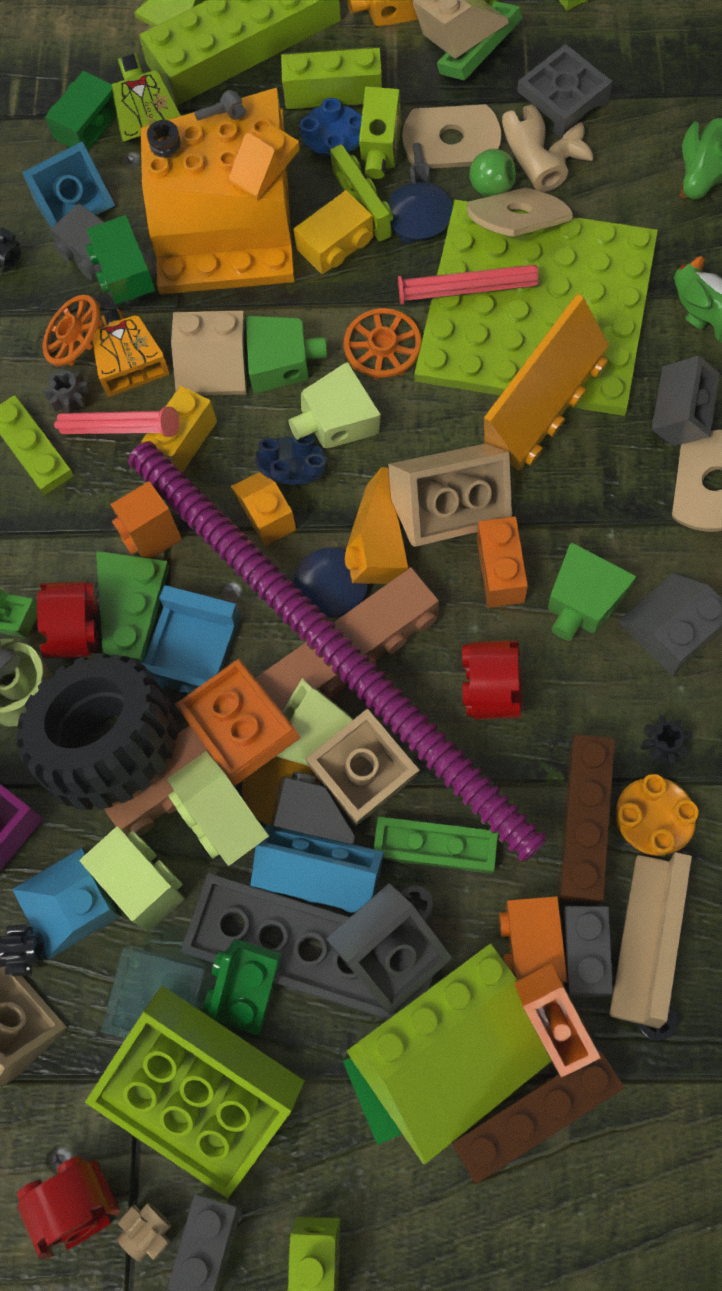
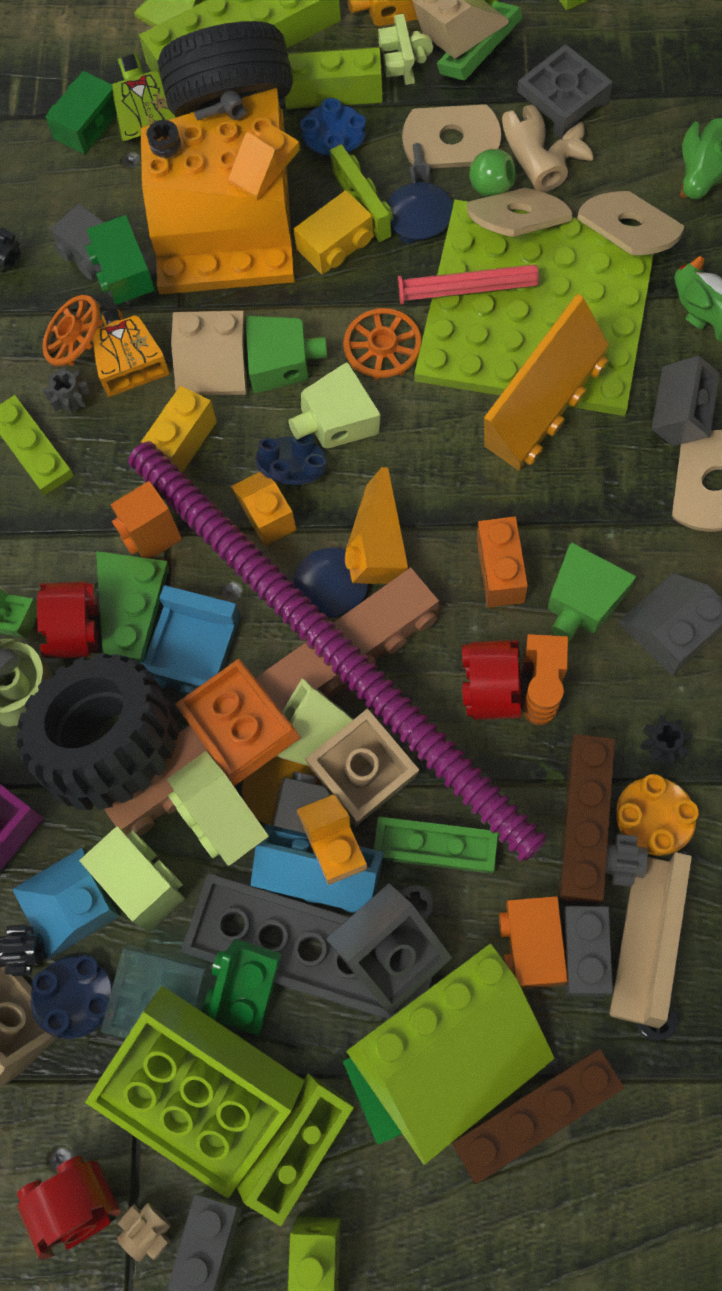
dark azure slope [22,142,115,228] -> none
coral axle [54,407,179,437] -> none
lime torso [359,86,402,179] -> none
tan slope [389,443,512,547] -> none
orange brick [514,963,600,1078] -> none
none -> dark blue dish [30,955,114,1039]
none -> black tyre [158,21,293,117]
none -> lime brick [237,1073,354,1226]
none -> light orange slope [297,794,367,885]
none -> yellowish green hips [378,14,433,85]
none -> orange legs [522,634,568,725]
none -> tan piece [577,191,684,255]
none -> dark grey gear [605,834,648,887]

